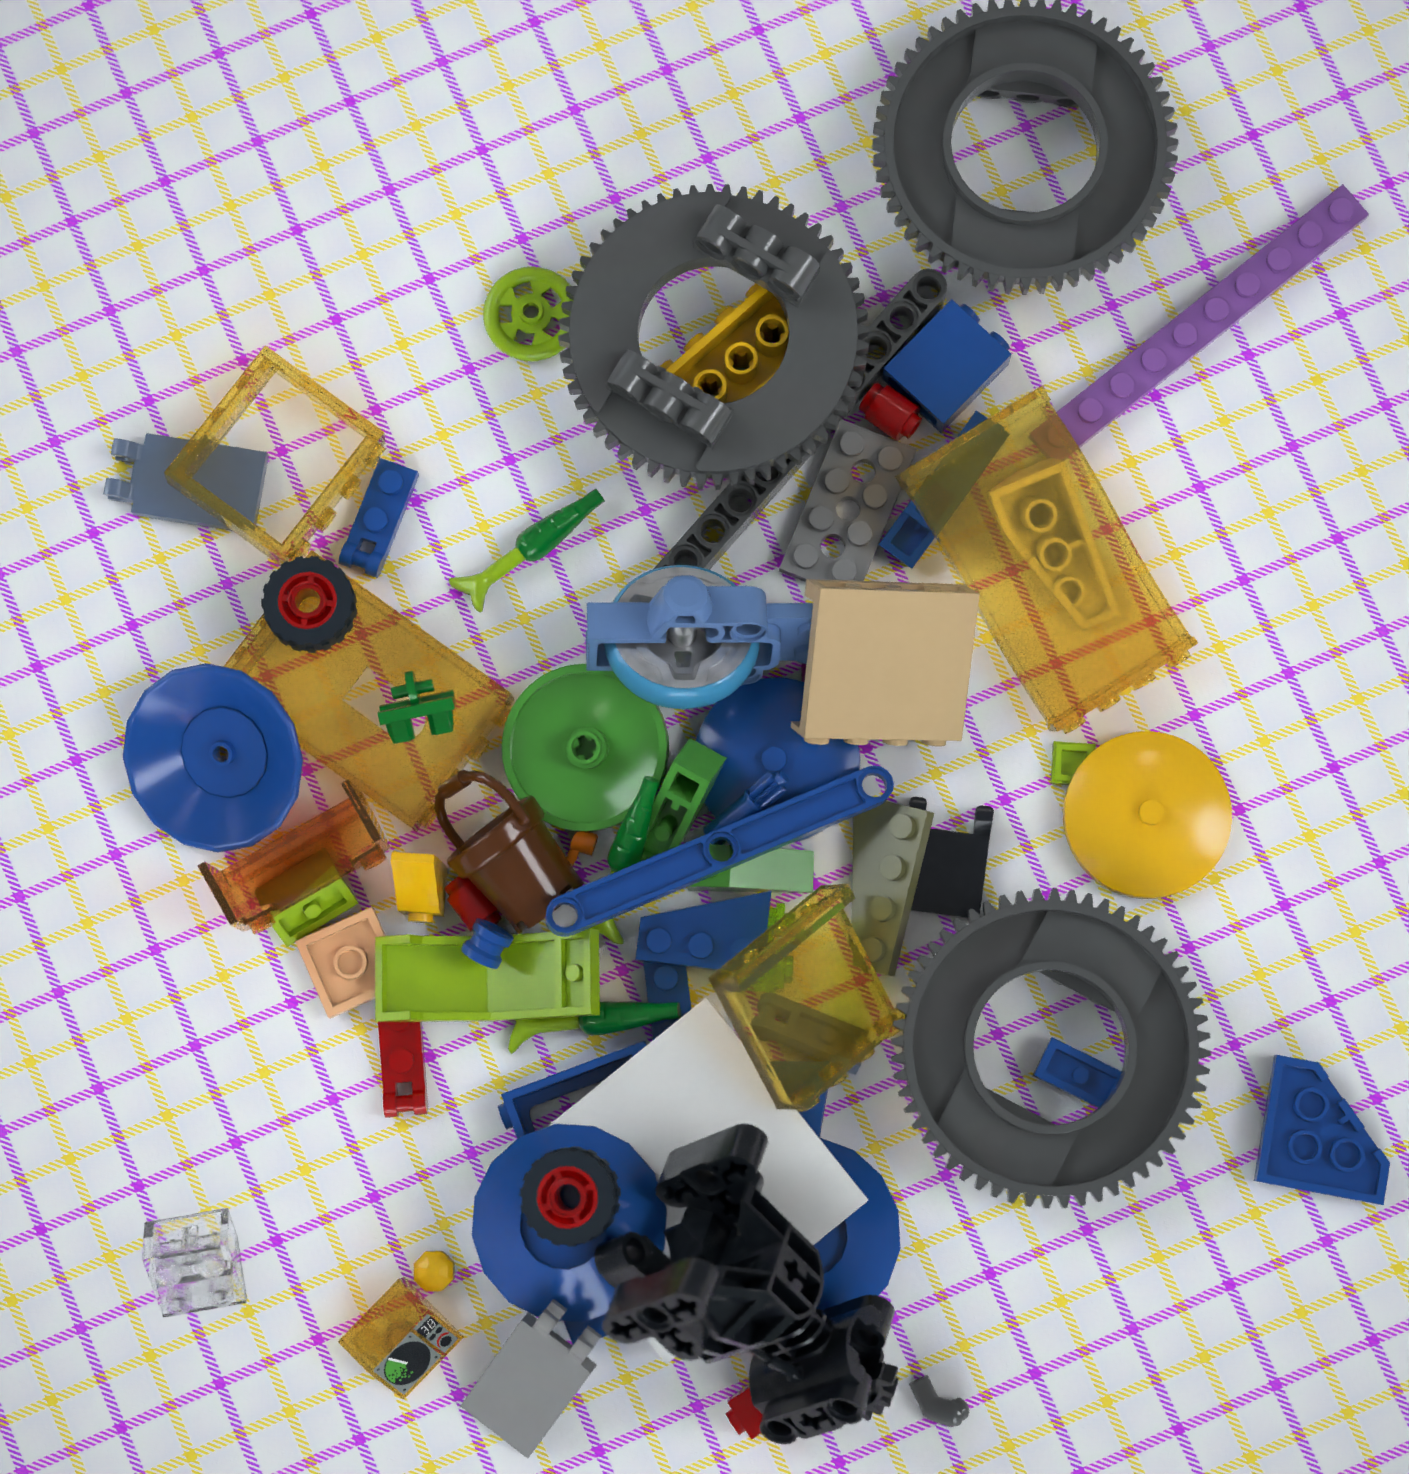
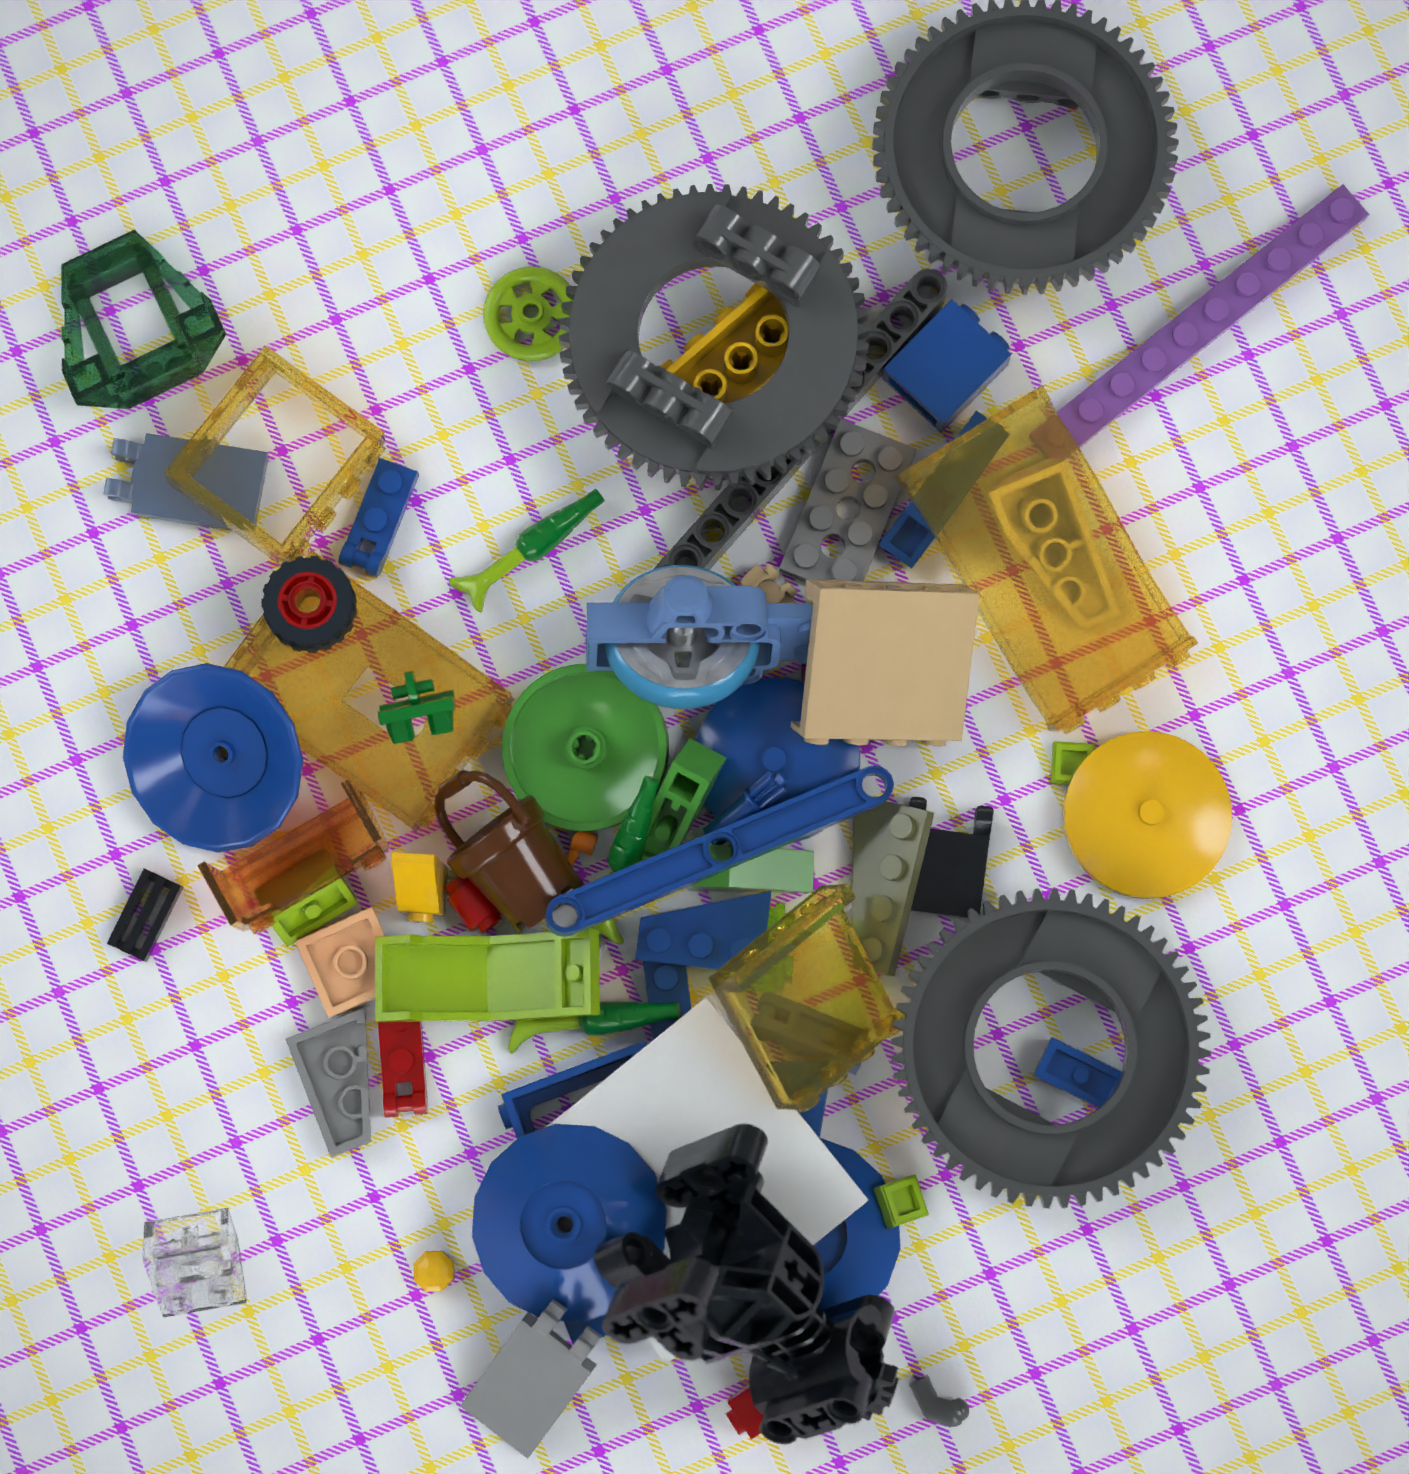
clear yellow slope [338,1277,464,1400] -> none
blue wheel [461,918,514,969] -> none
black wheel [519,1146,621,1247] -> none
red brick [859,383,922,441] -> none
blue plate [1254,1055,1390,1205] -> none
none -> clear green windscreen [61,230,227,409]
none -> black tile [107,868,184,962]
none -> light grey wing [286,1007,371,1158]
none -> tan piece [739,564,798,603]
none -> lime tile [874,1174,929,1229]

